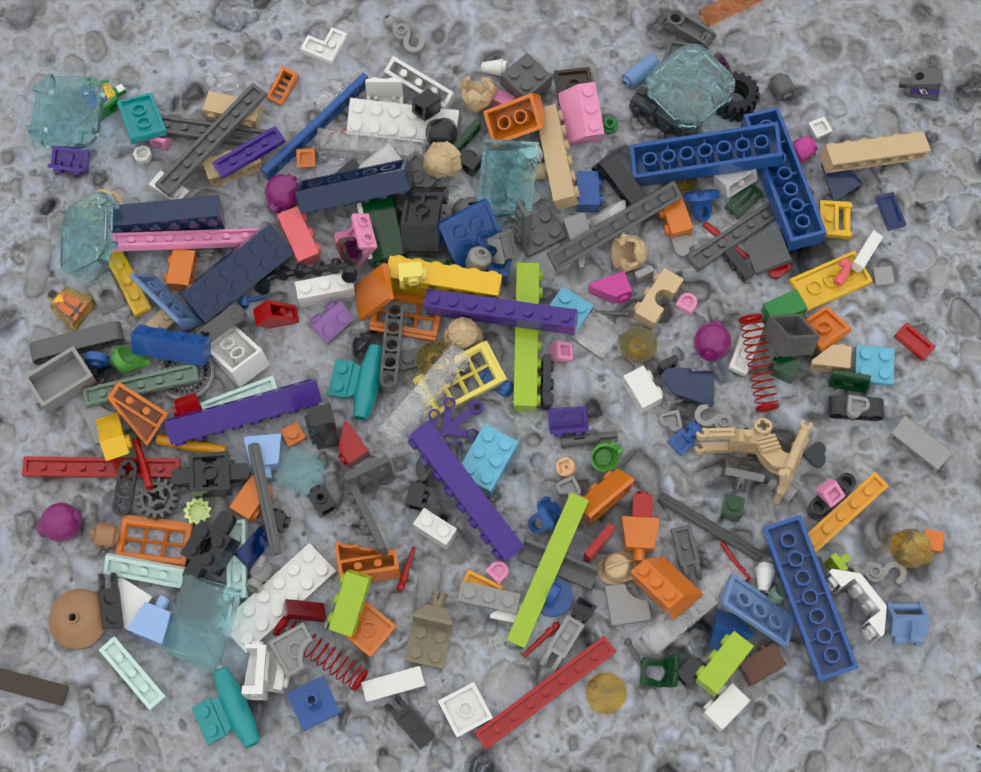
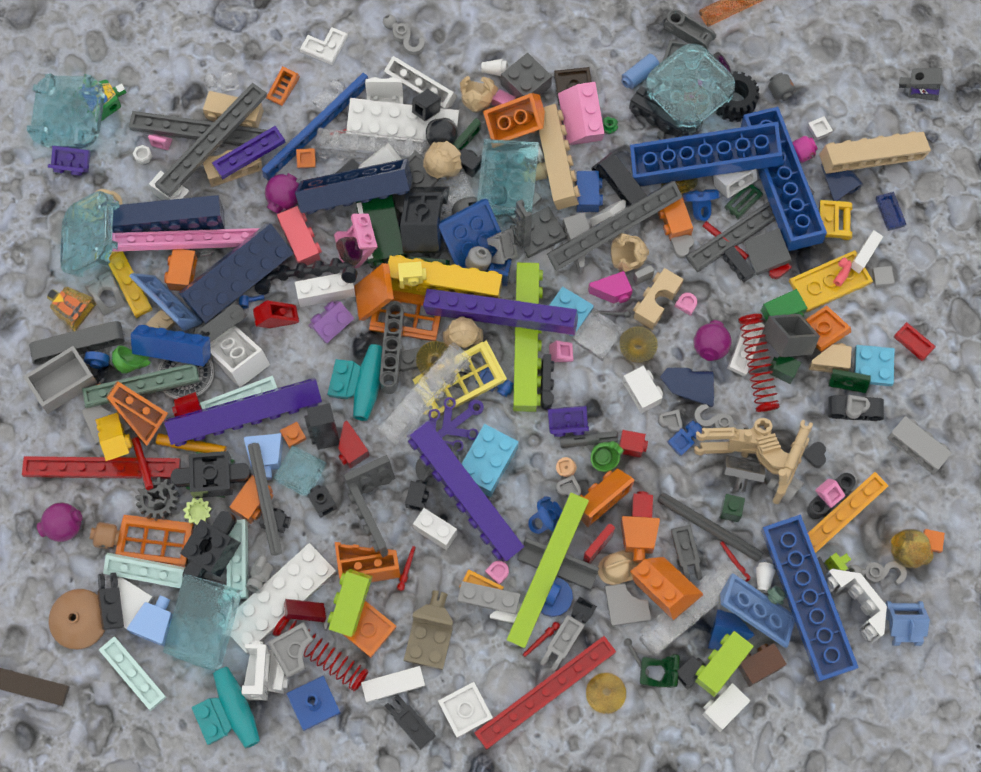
black beam [112,459,139,516] -> none
teal tile [116,92,167,144] -> none
clear blue tile [234,526,269,569] -> none
black tile [657,354,678,375] -> none
none -> red brick [620,430,648,458]

